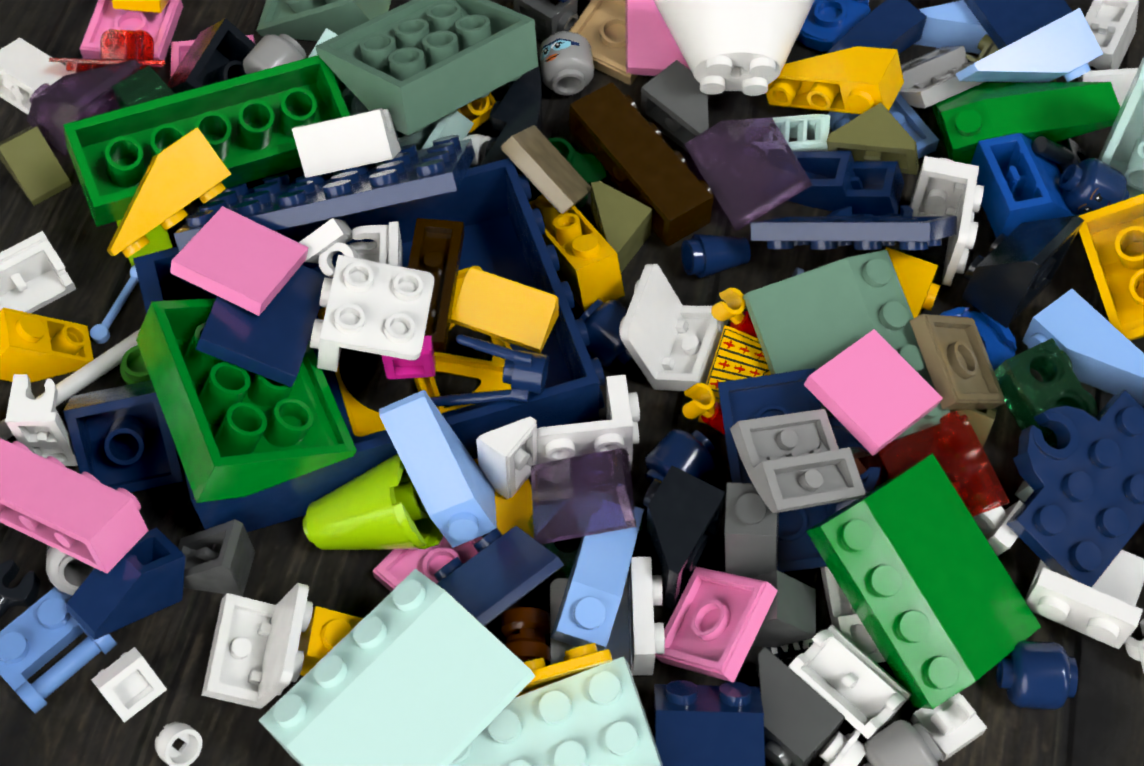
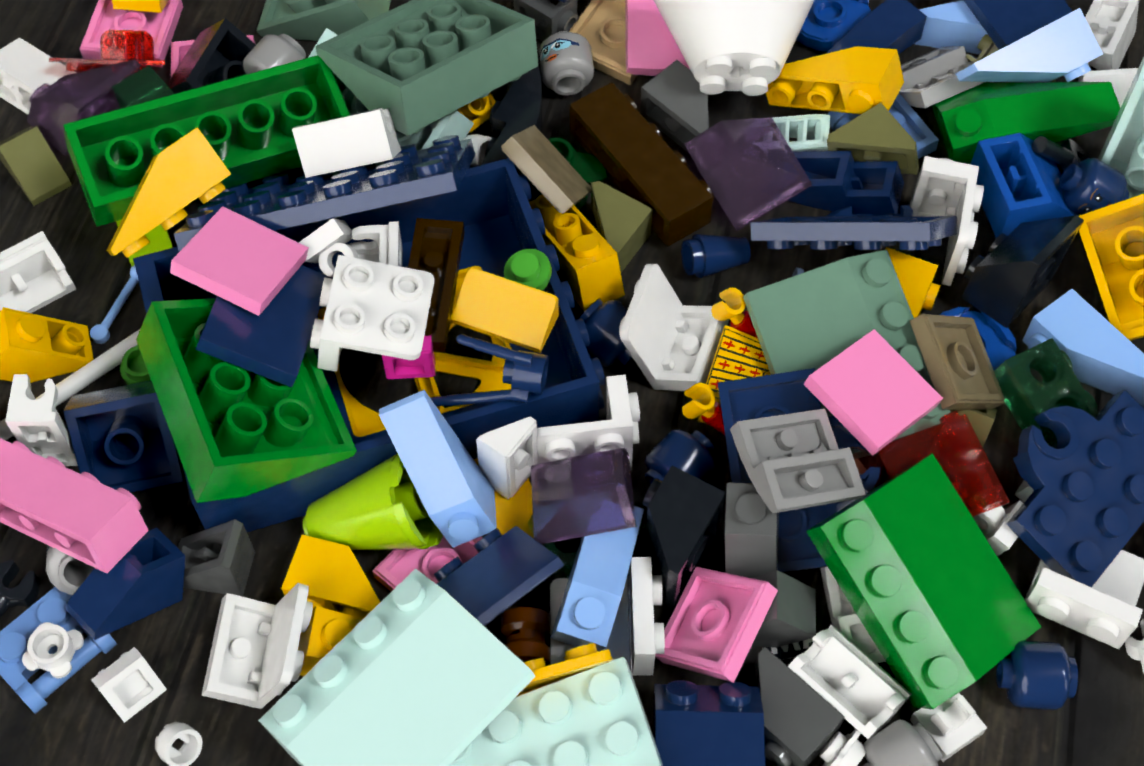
none -> white plate [22,622,84,678]
none -> yellow slope [281,534,380,619]
none -> bright green plate [504,249,552,291]

